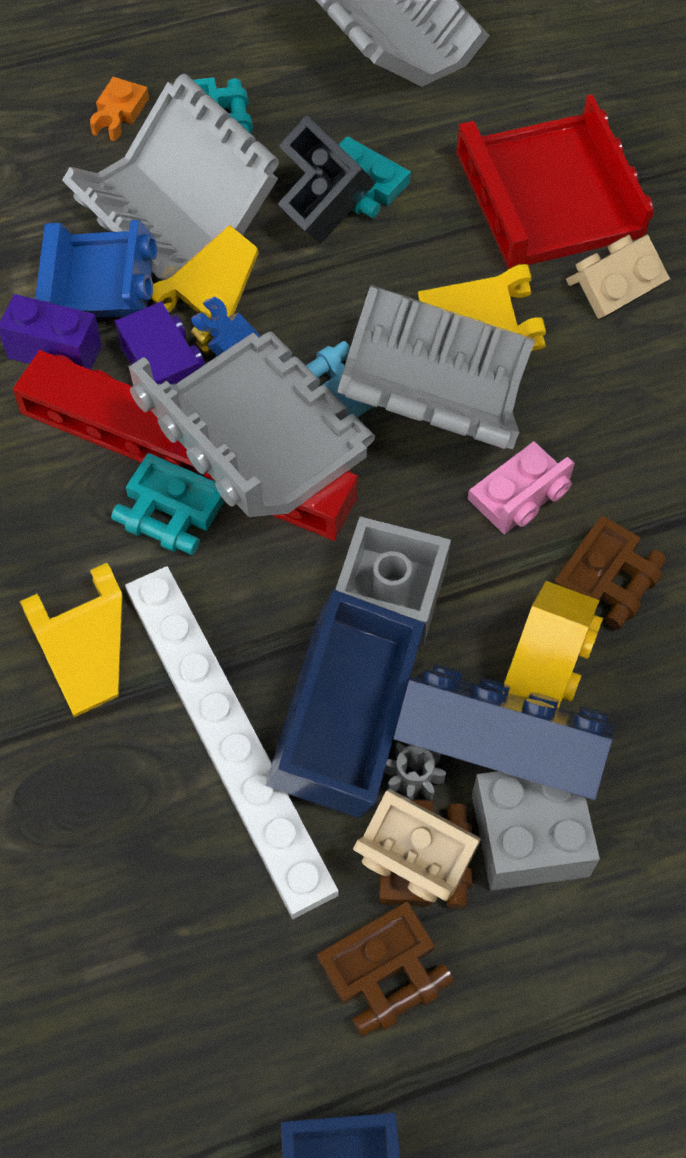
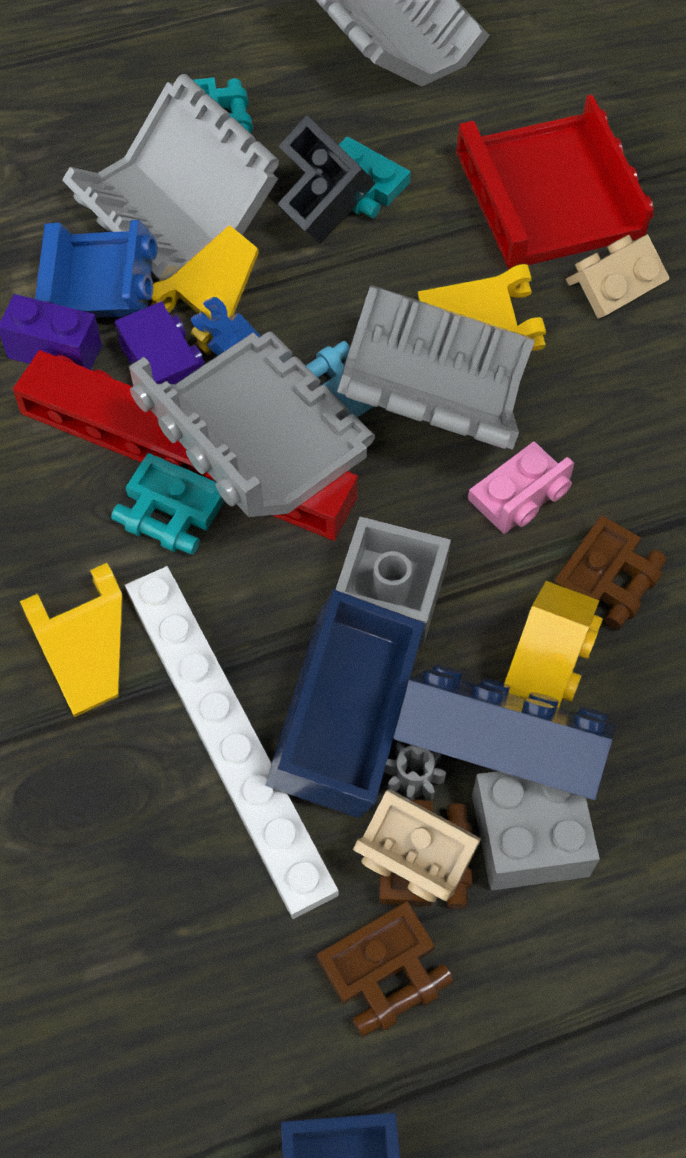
orange plate [90,77,149,141] -> none

